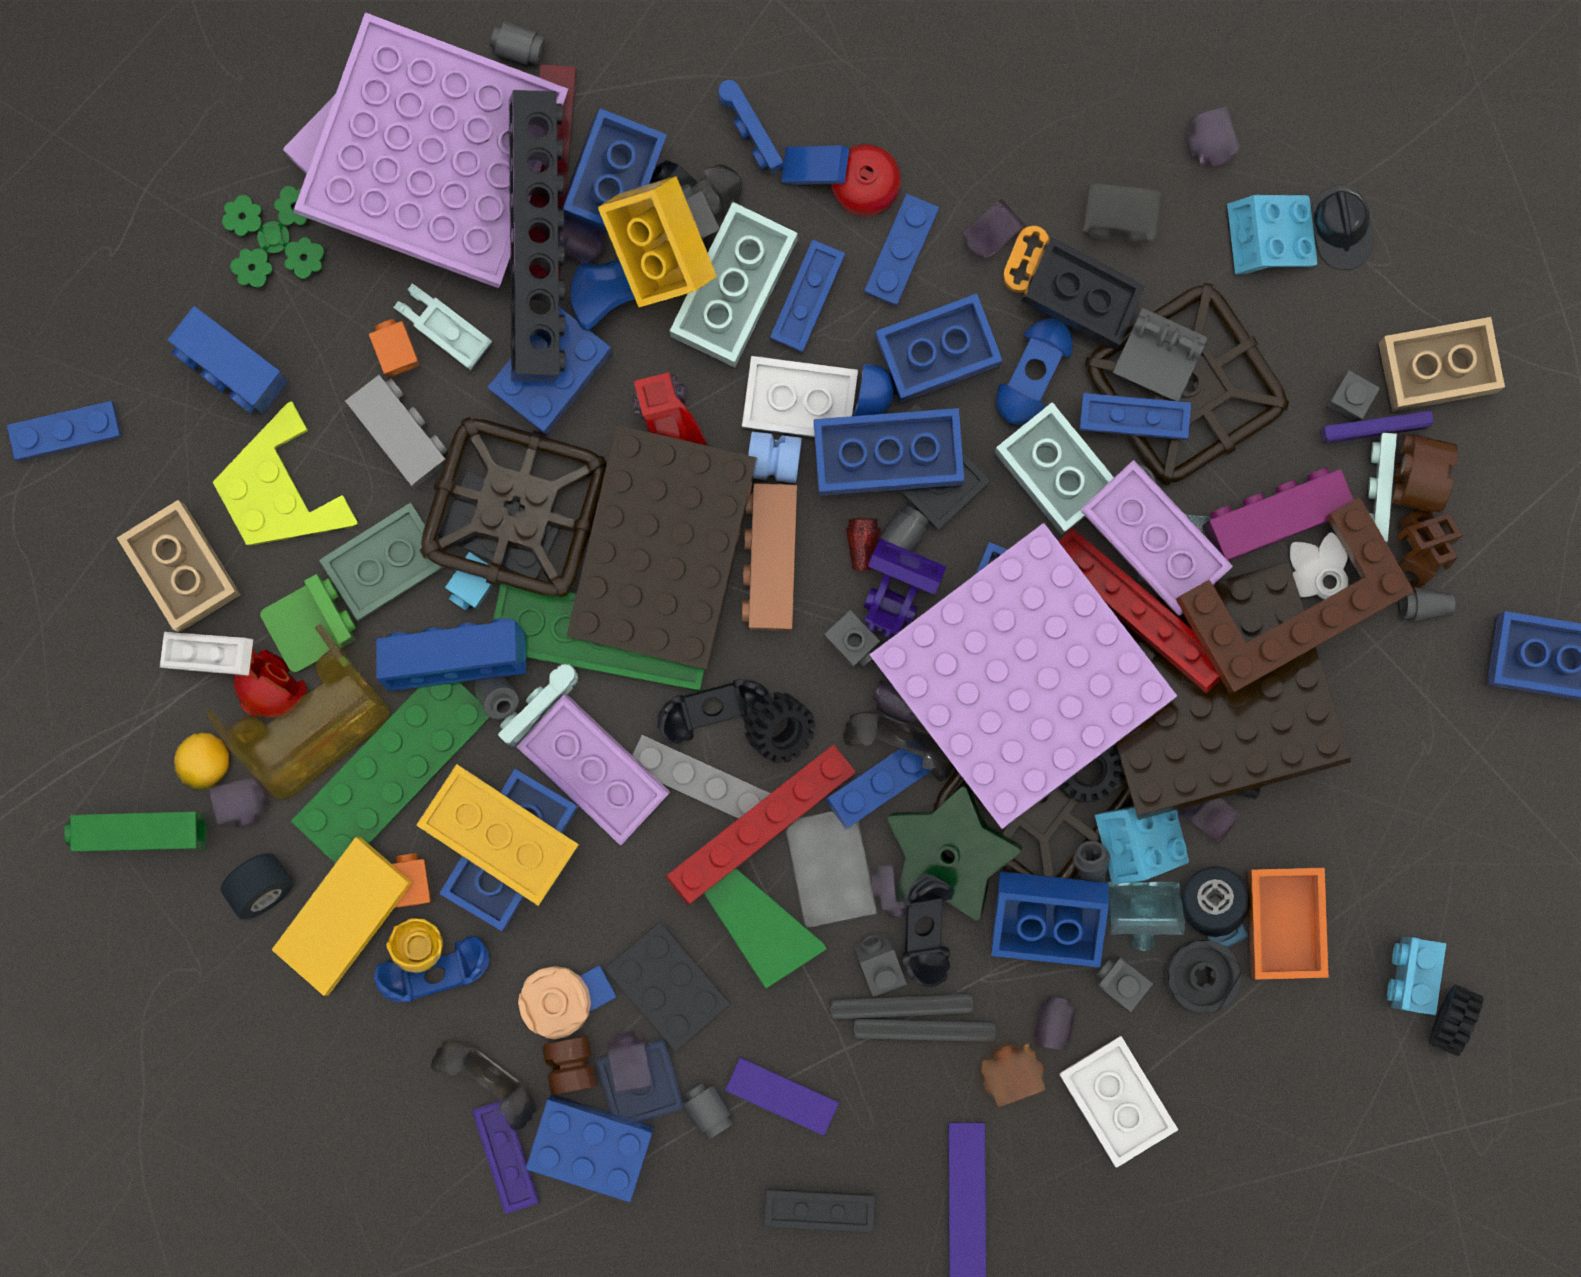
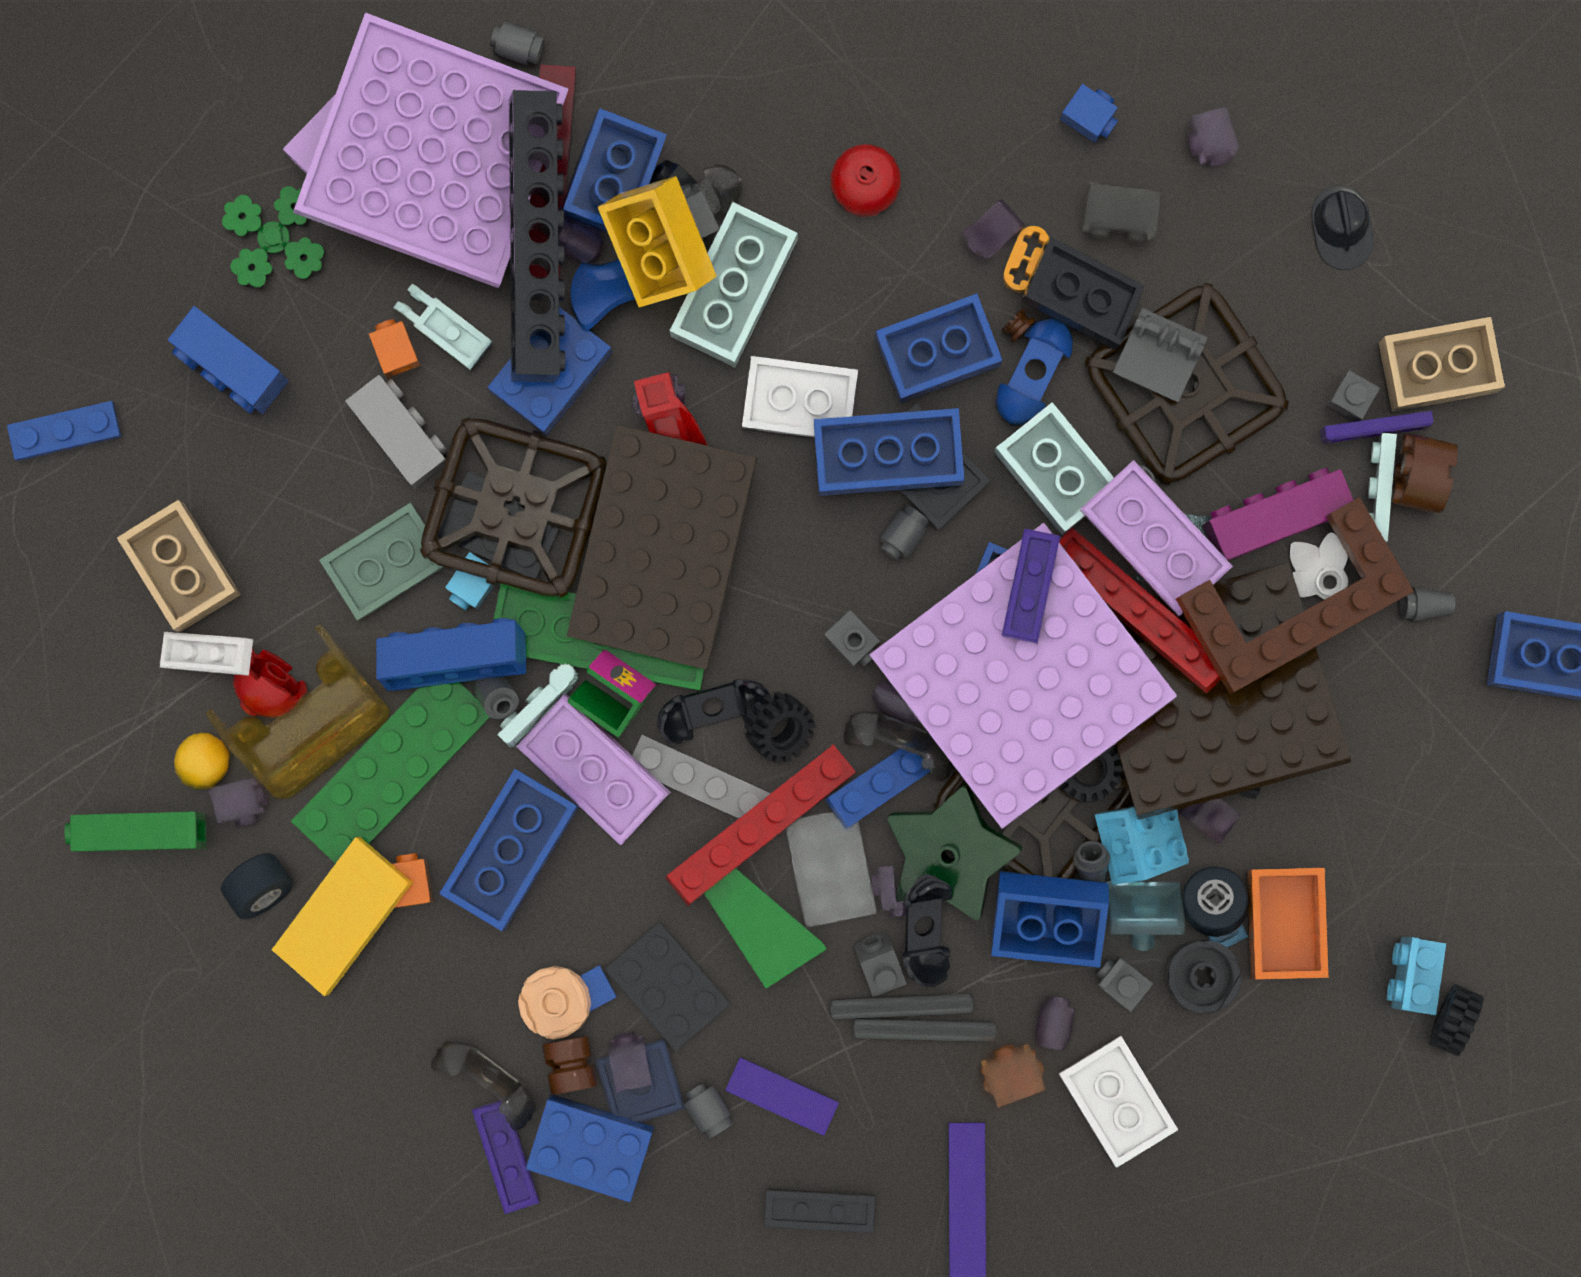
neon yellow wing [213,401,359,546] -> none
bright green bracket [260,574,356,672] -> none
blue piece [374,936,490,1003] -> none
yellow hair [386,918,443,973] -> none
yellow tile [416,764,579,906] -> none
blue plate [718,80,783,175] -> none
nougat brick [742,484,797,632] -> none
light blue wheel [748,431,802,484] -> none
blue plate [770,239,845,353] -> none
blue tile [782,145,849,185] -> none
clear red cone [845,518,881,570] -> none
blue hair [854,364,894,416] -> none
dark purple tile [863,539,947,638] -> none
blue plate [864,193,939,307] -> none
blue plate [1079,393,1191,440] -> none
medium azure bracket [1227,195,1317,274] -> none
reddish brown piece [1397,510,1463,588] -> none
none -> green piece [567,650,657,738]
none -> reddish brown bush [1001,308,1036,343]
none -> dark purple tile [1002,528,1060,644]
none -> blue brick [1060,83,1118,143]

